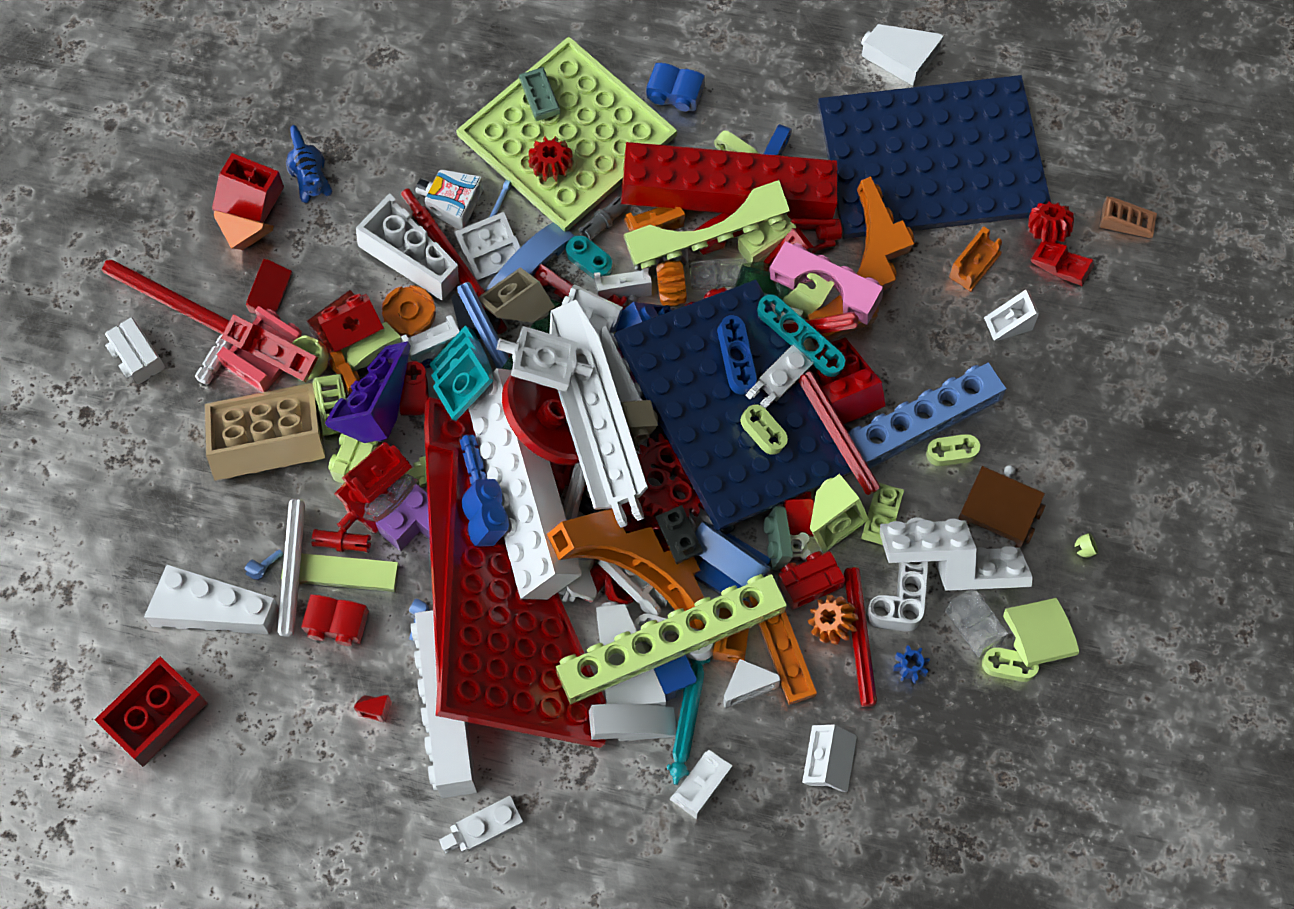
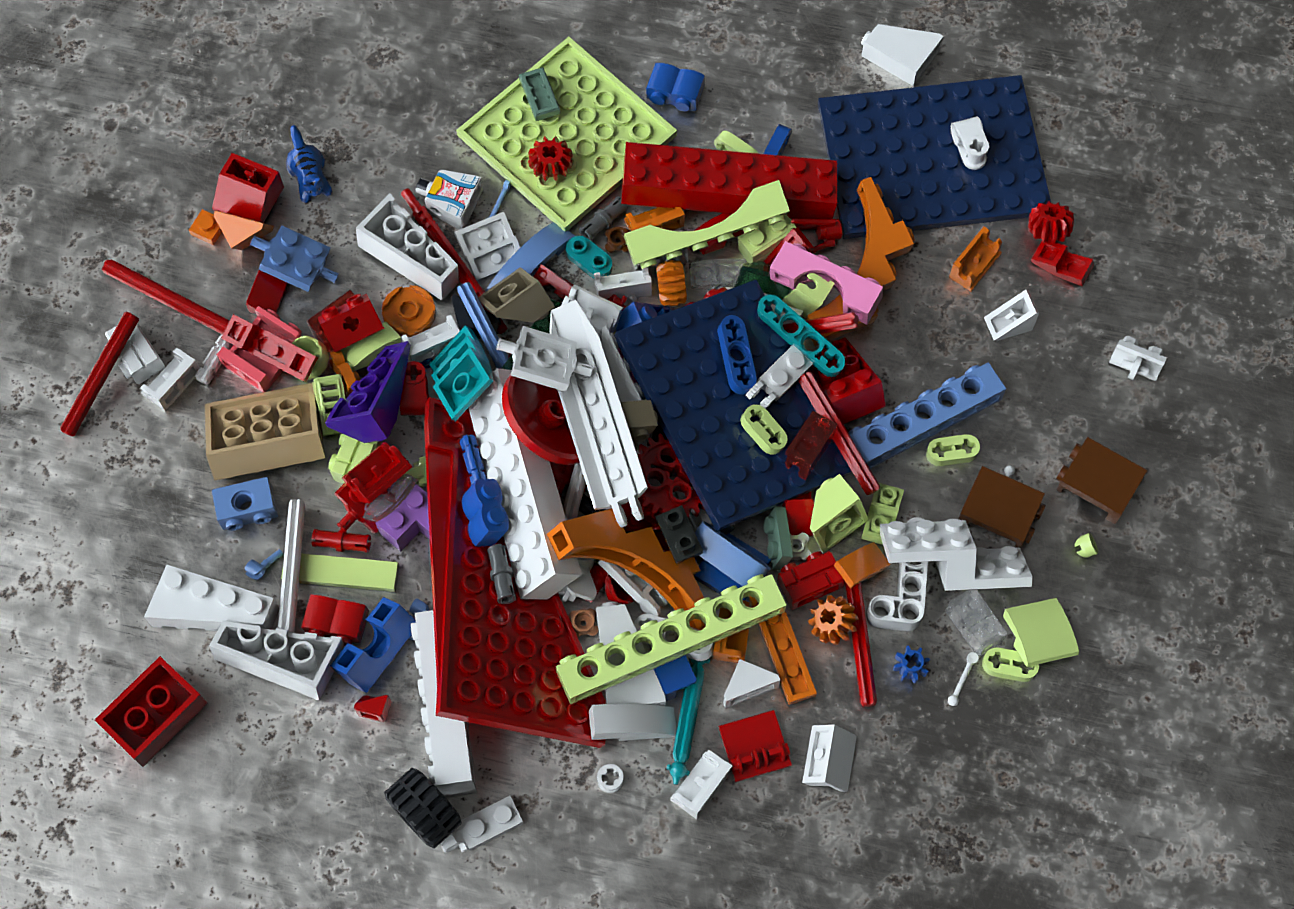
nougat slope [1099,196,1157,238] -> none
none -> red axle [60,312,139,437]
none -> white hinge [140,348,200,411]
none -> orange plate [189,209,222,245]
none -> white wedge [209,621,344,700]
none -> medium blue brick [212,477,278,531]
none -> medium blue plate [250,225,339,292]
none -> blue arch [330,597,416,693]
none -> black tyre [384,767,462,849]
none -> dark grey pin [487,544,516,604]
none -> nougat plate [568,608,598,638]
none -> white bush [597,764,624,793]
none -> reddish brown plate [605,227,630,253]
none -> red hinge [718,710,792,782]
none -> clear red hinge [785,411,838,480]
none -> orange slope [834,542,891,588]
none -> white hinge [948,652,979,706]
none -> white piece [951,117,989,170]
none -> reddish brown panel [1056,437,1147,524]
none -> white hips [1109,336,1167,381]

